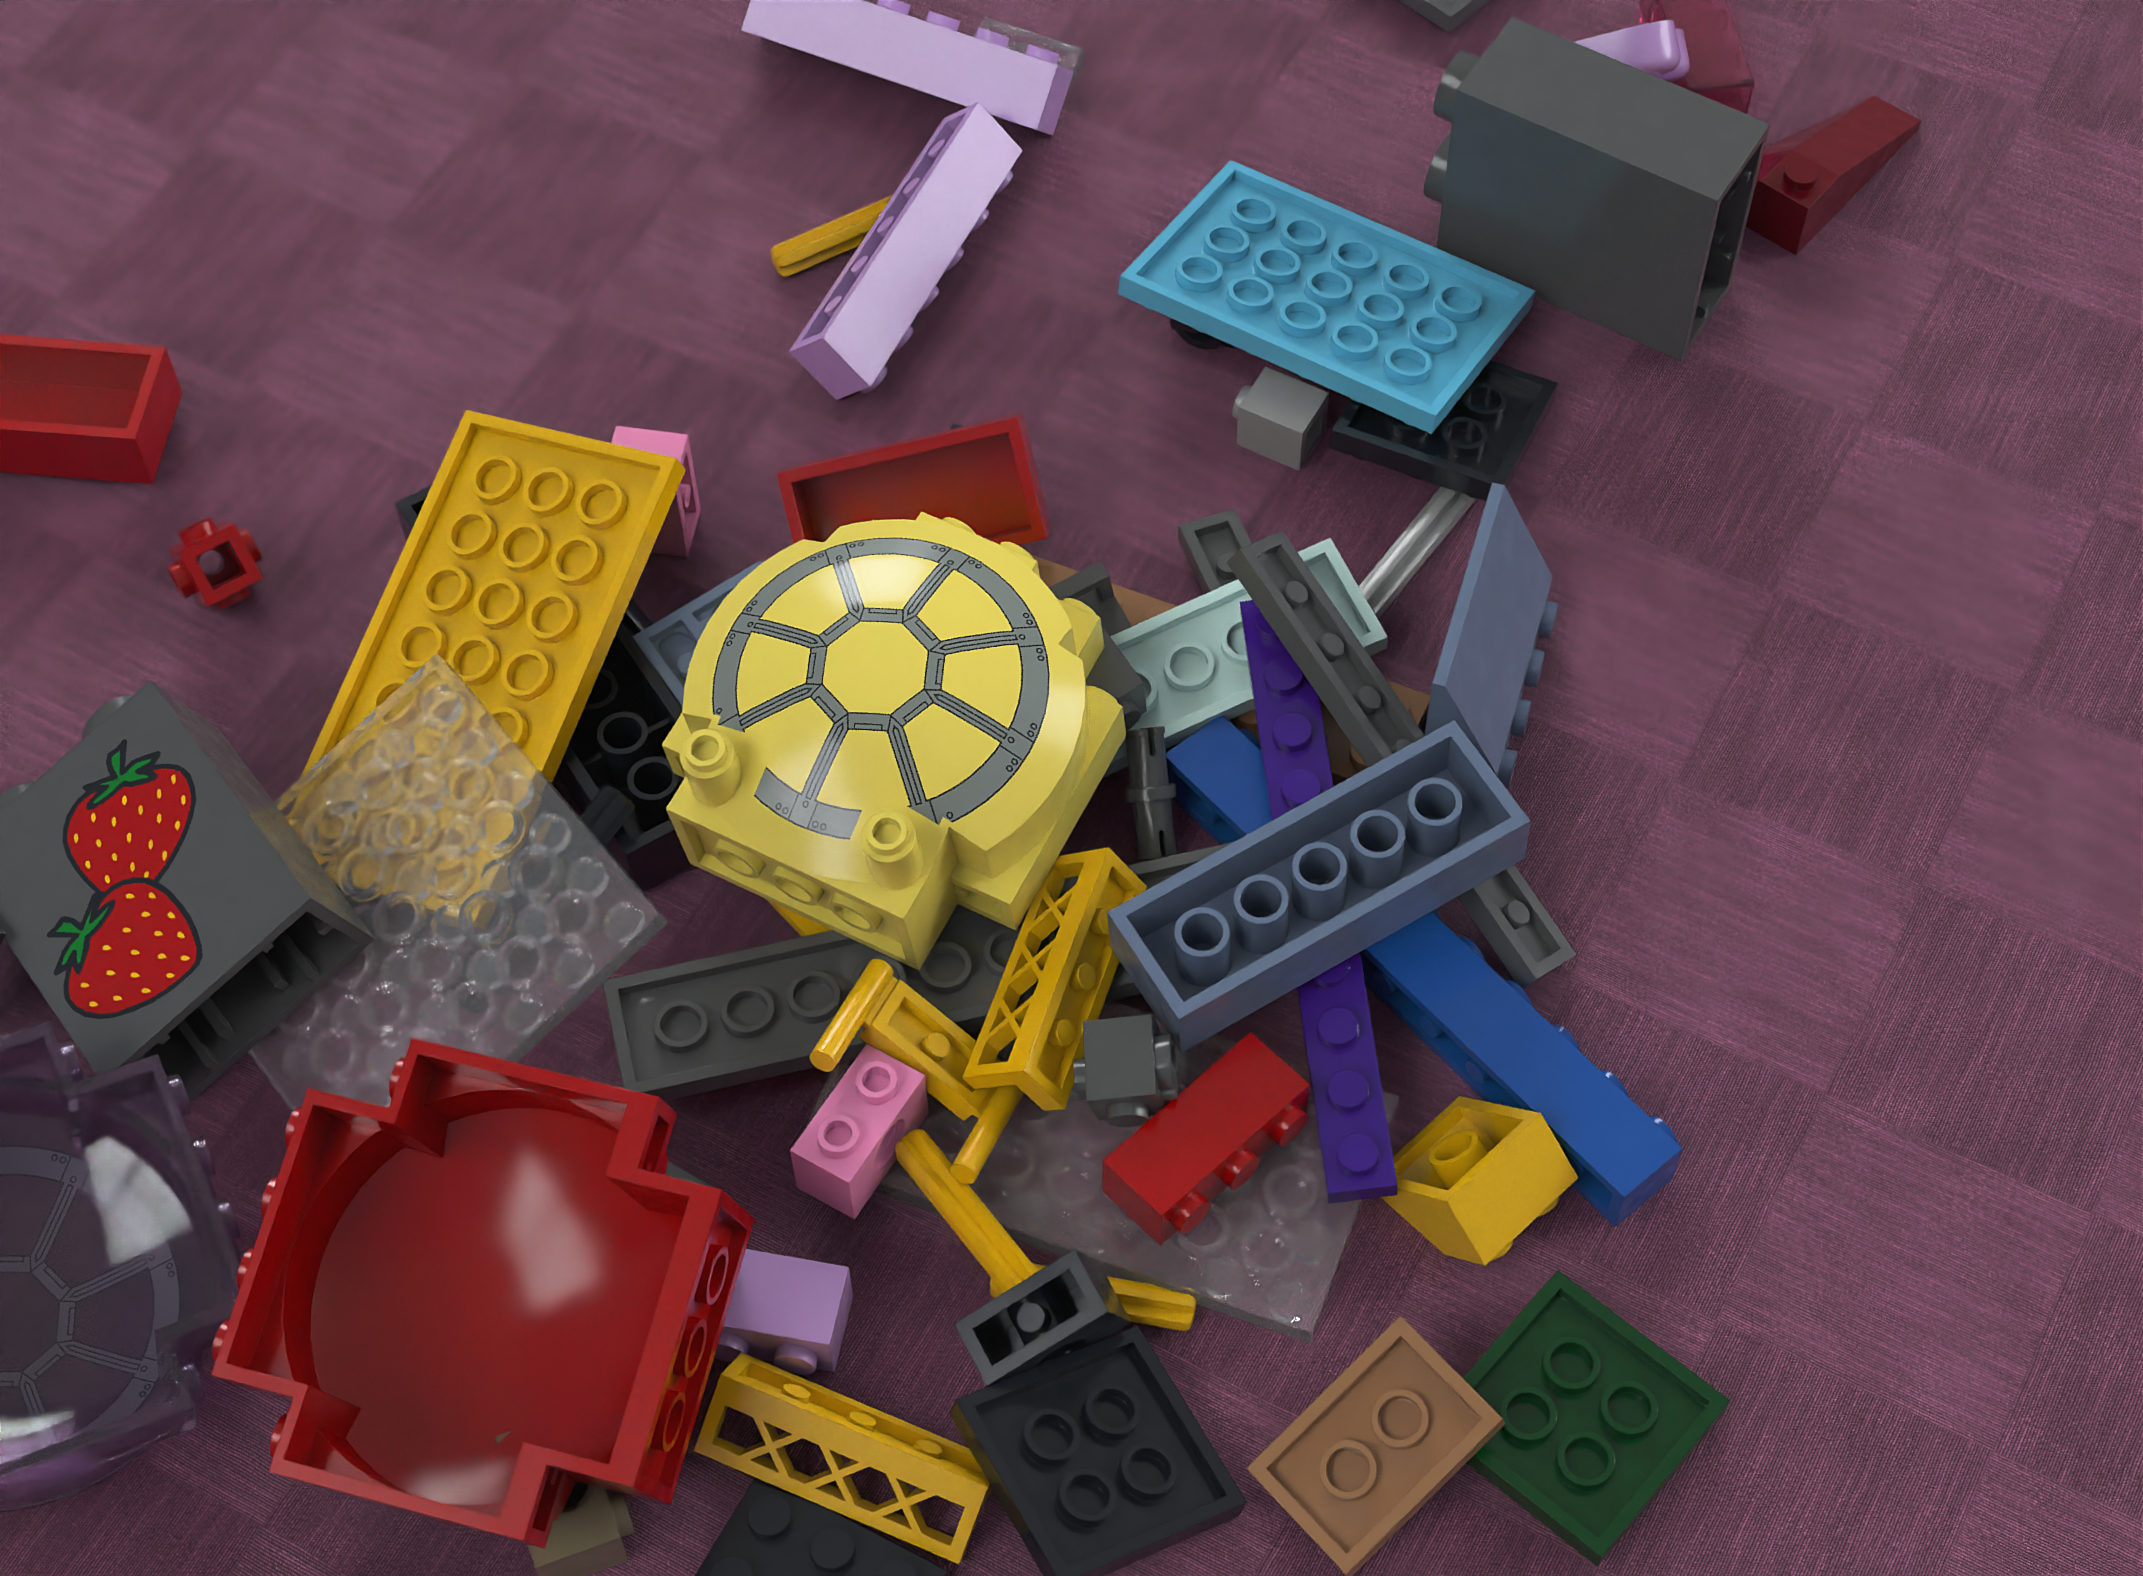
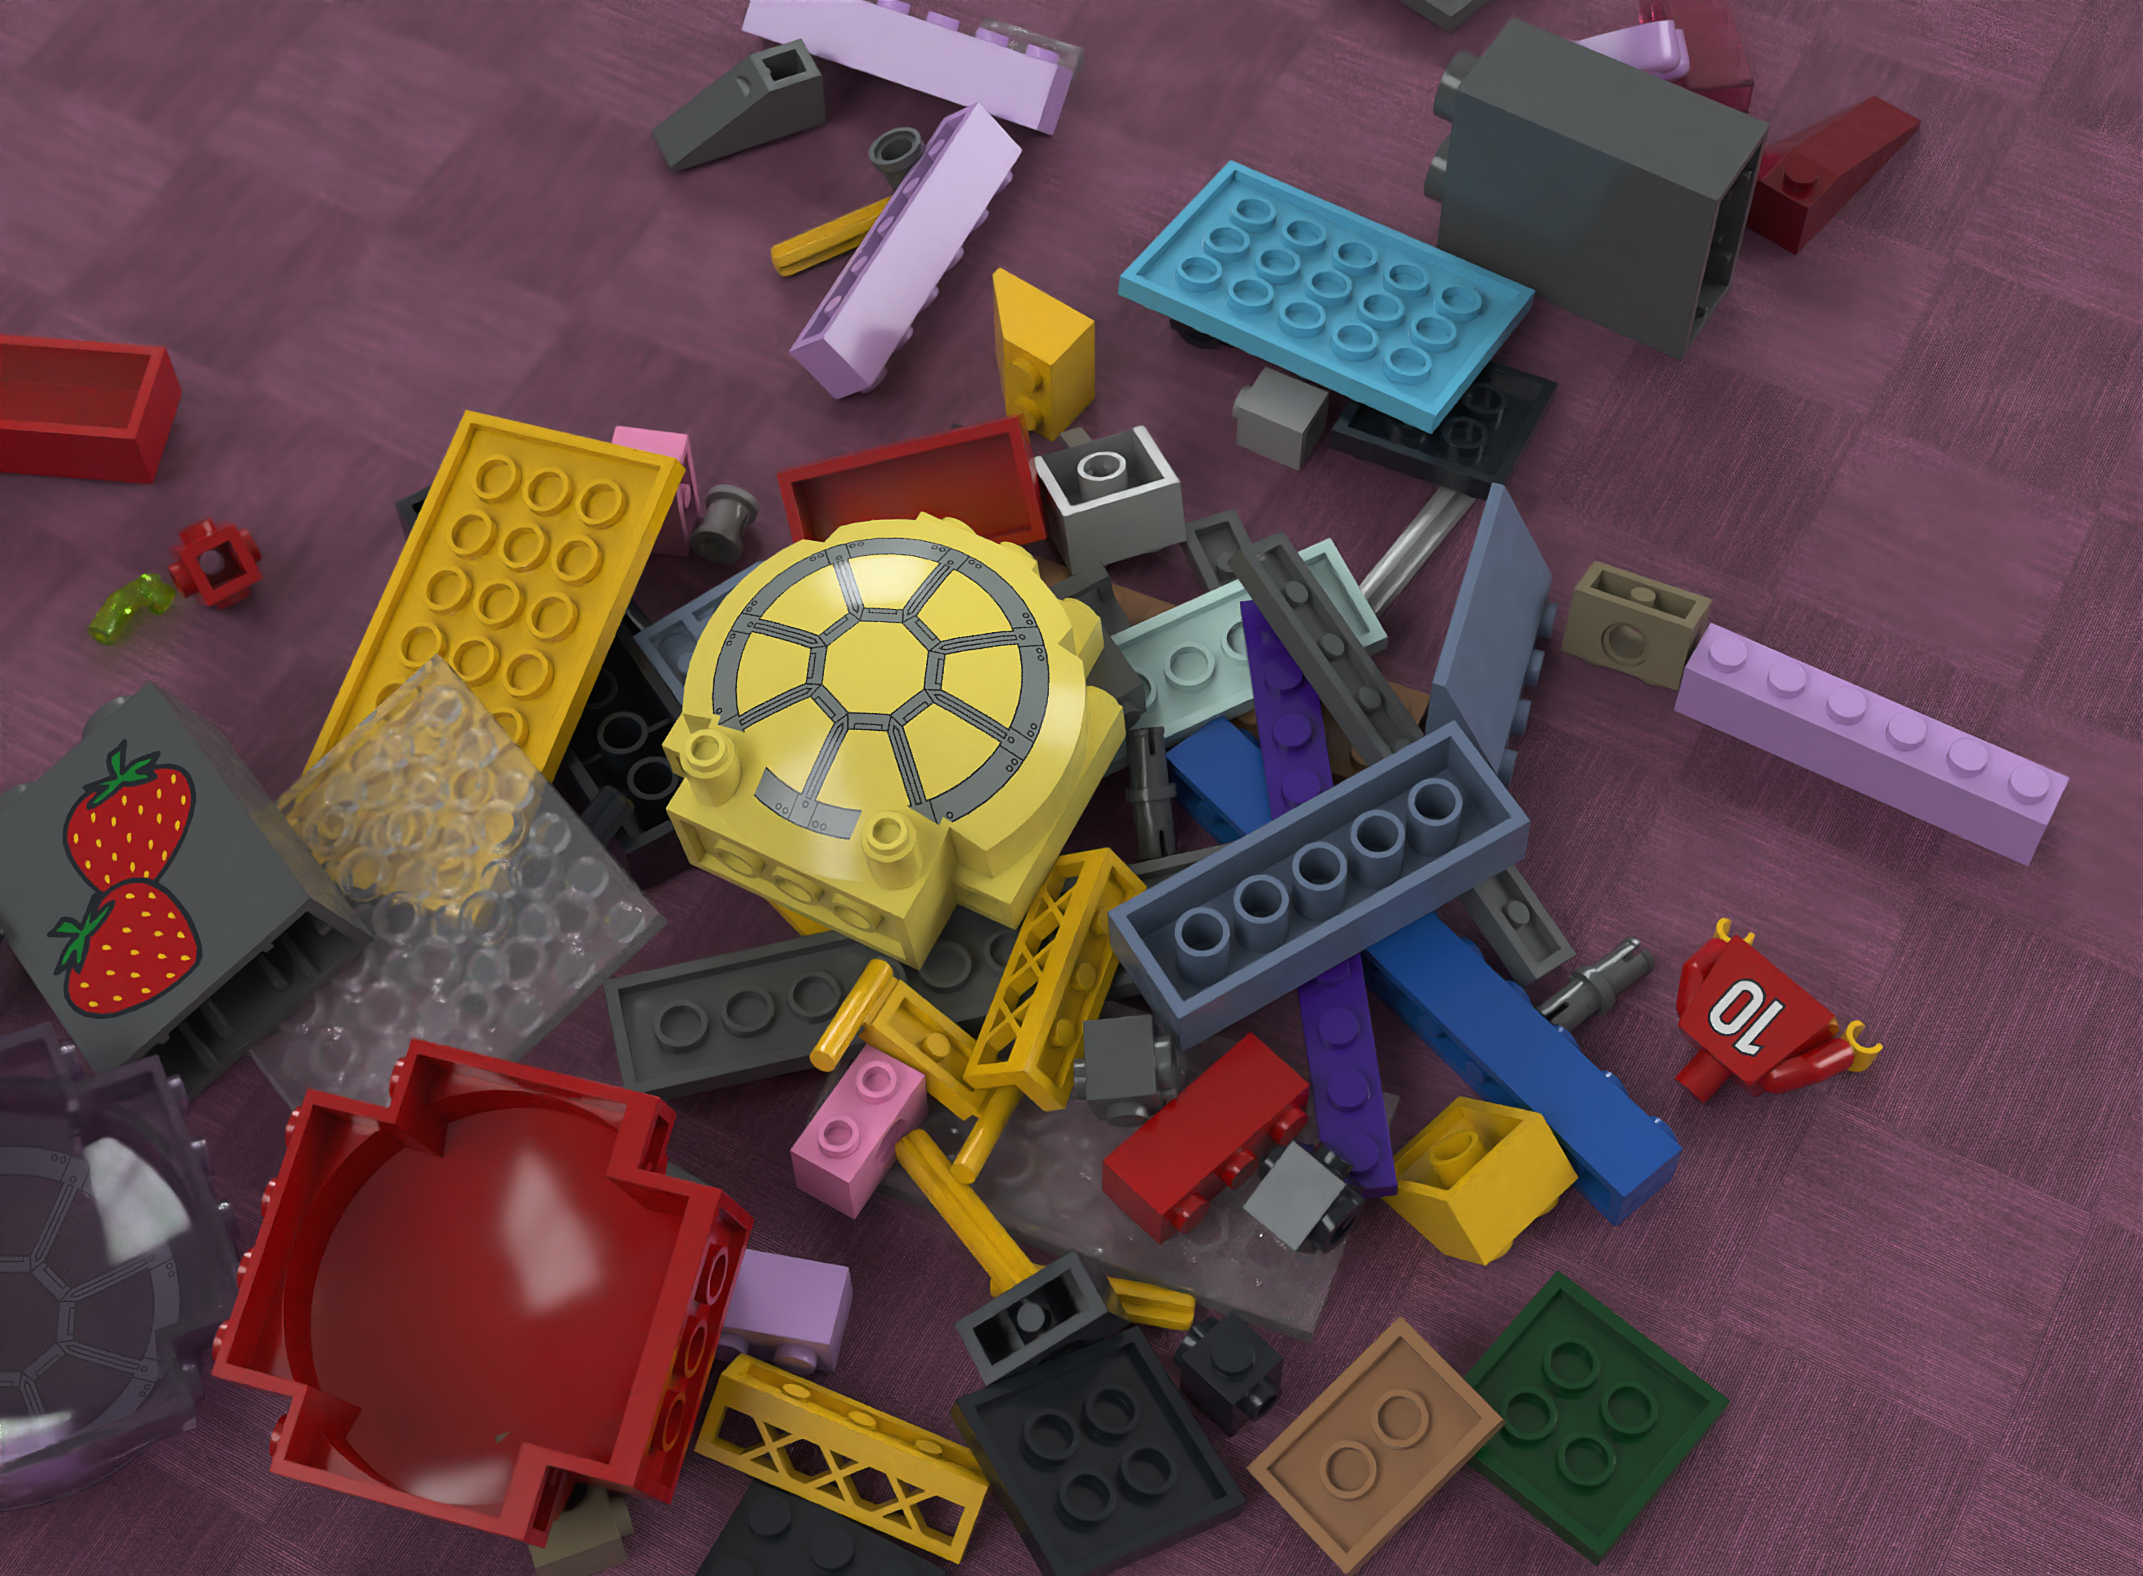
none -> clear neon green arm [87,573,176,647]
none -> dark grey slope [651,39,826,173]
none -> light grey bush [690,484,759,565]
none -> dark grey piece [868,127,925,193]
none -> yellow slope [992,267,1095,442]
none -> light grey hinge [1034,425,1187,575]
none -> black brick [1172,1311,1283,1438]
none -> brick [1242,1140,1366,1254]
none -> dark grey pin [1534,936,1655,1033]
none -> dark tan brick [1561,560,1713,691]
none -> lavender brick [1674,622,2069,866]
none -> red torso [1674,918,1883,1105]

